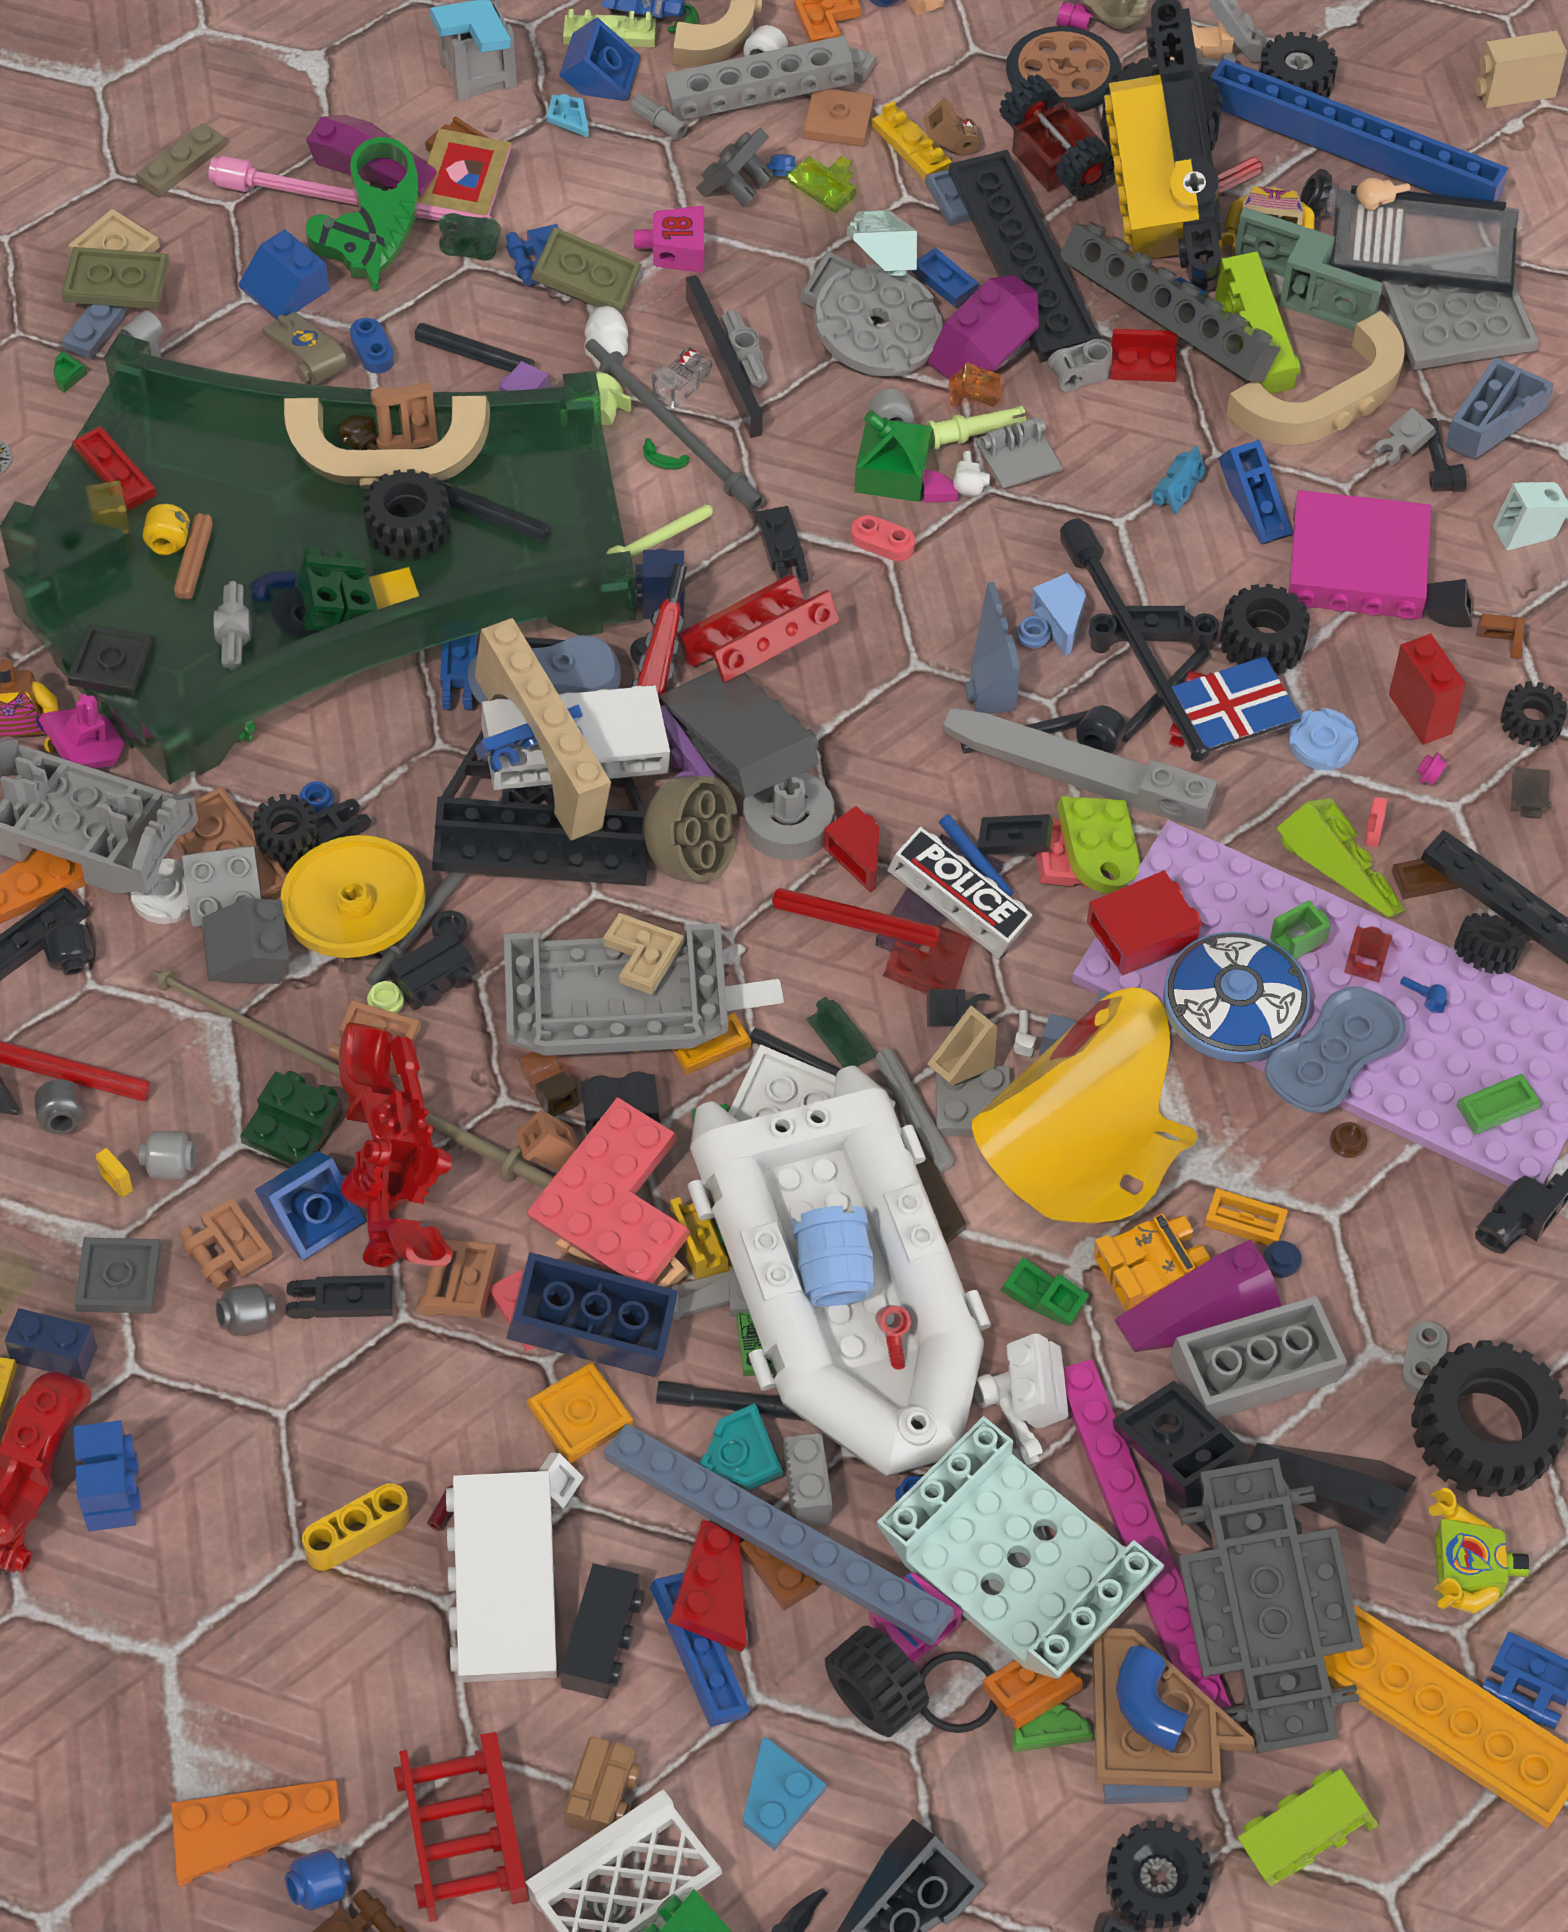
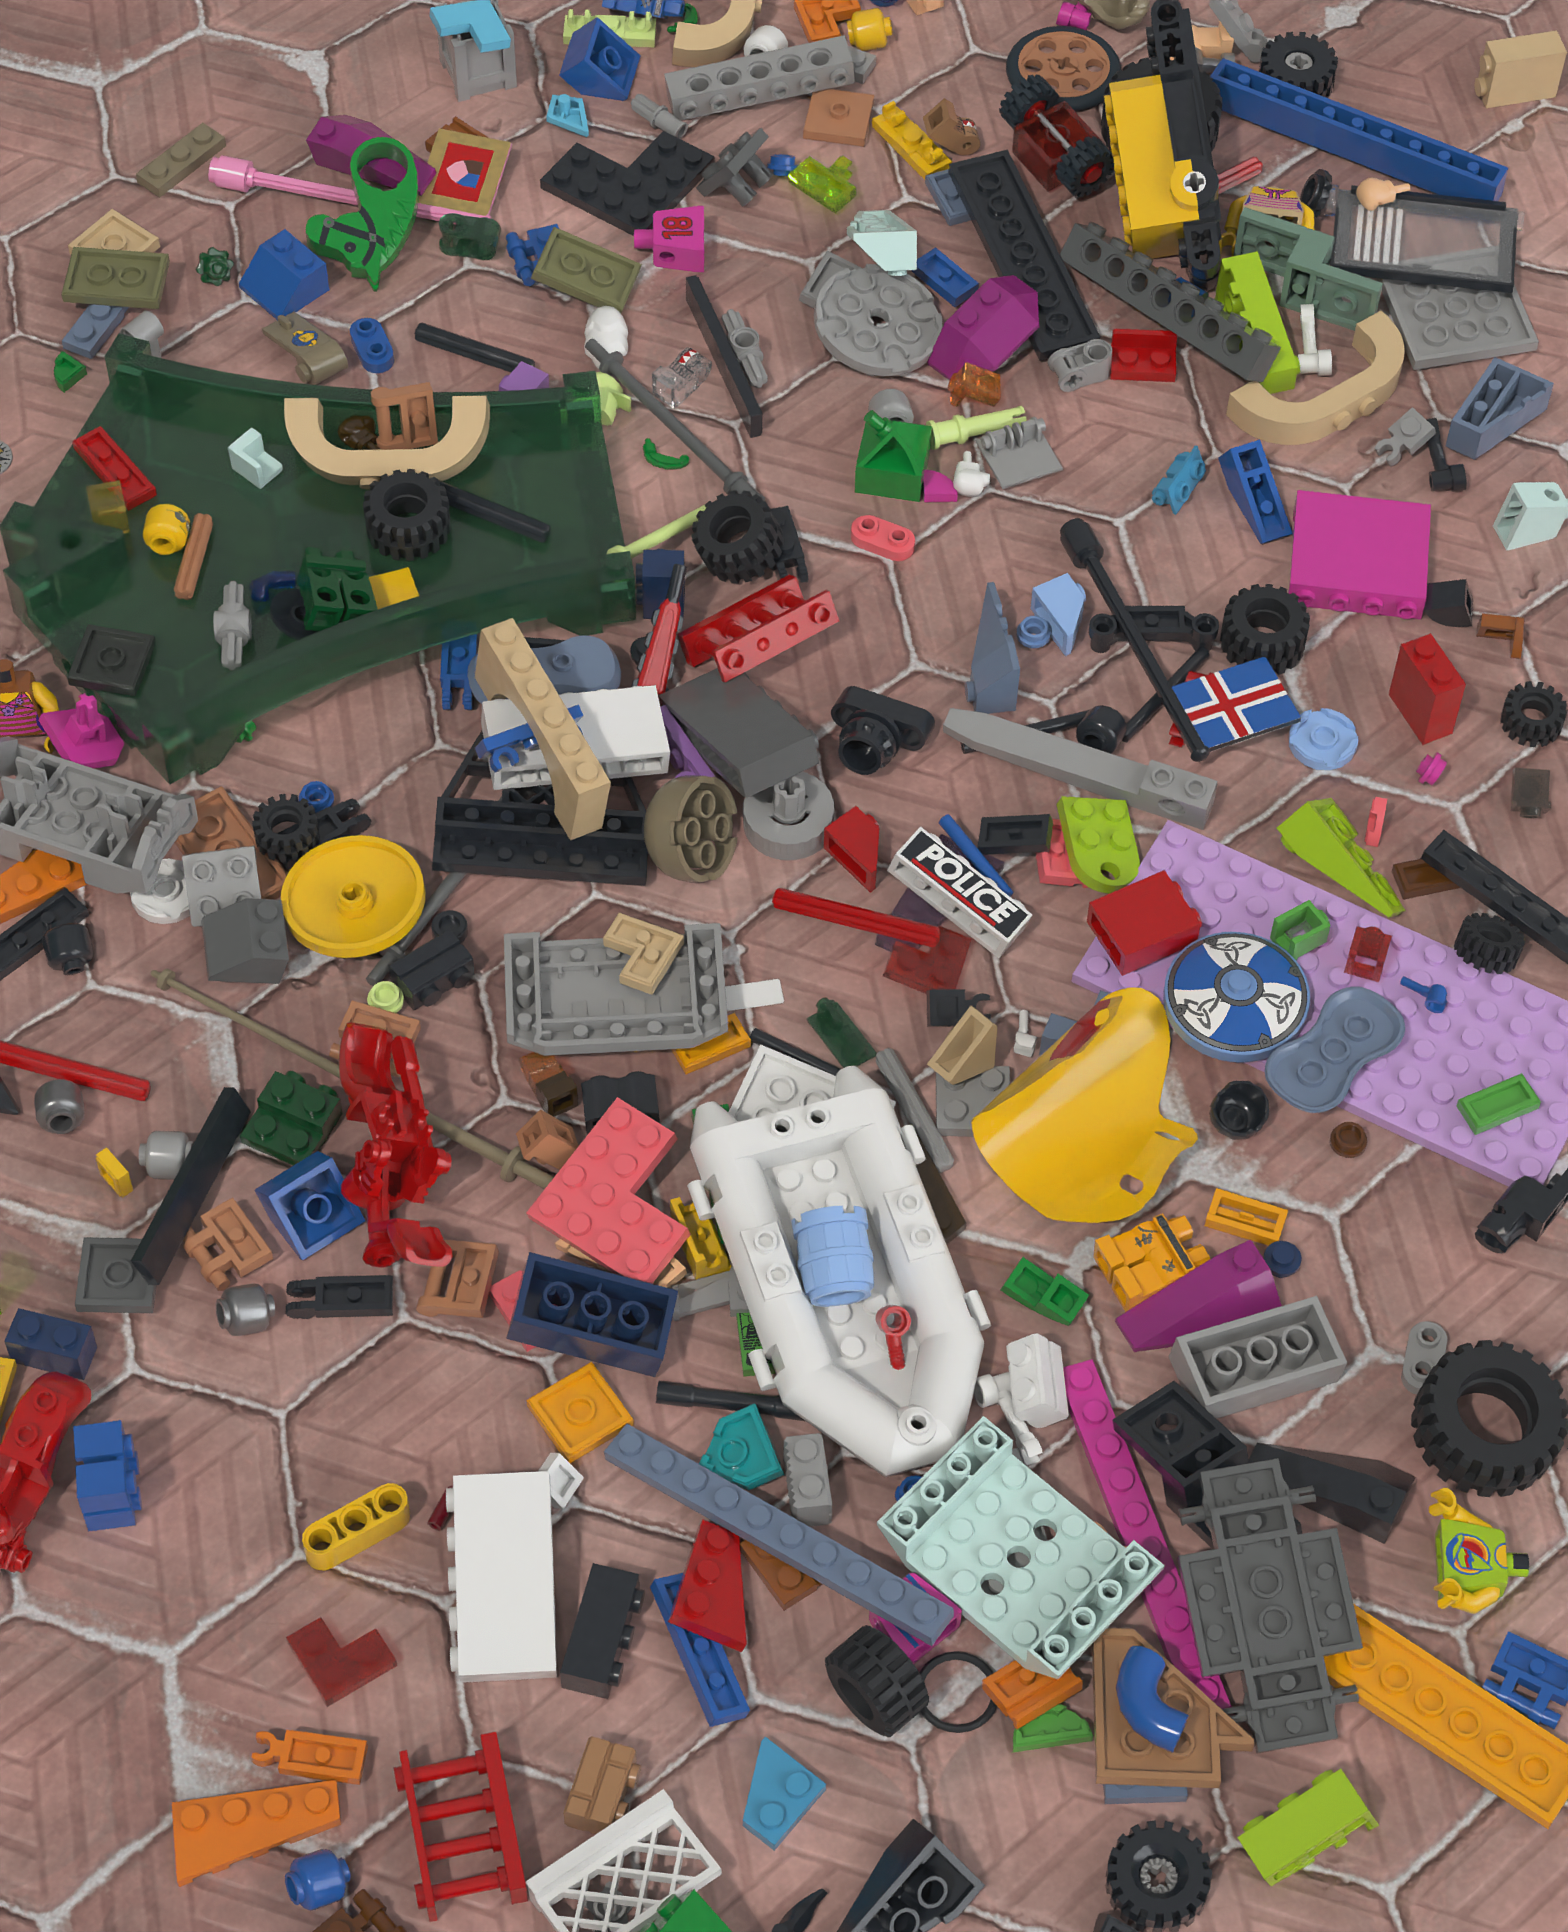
none -> black tile [130,1087,251,1285]
none -> dark green plant [195,247,234,286]
none -> light aqua panel [228,427,283,489]
none -> orange plate [251,1729,368,1785]
none -> clear red plate [286,1617,397,1707]
none -> black plate [540,131,715,236]
none -> black tyre [691,490,784,584]
none -> black beam [831,686,935,775]
none -> yellow head [847,8,893,51]
none -> black hair [1209,1081,1269,1140]
none -> white brick [1298,304,1332,376]

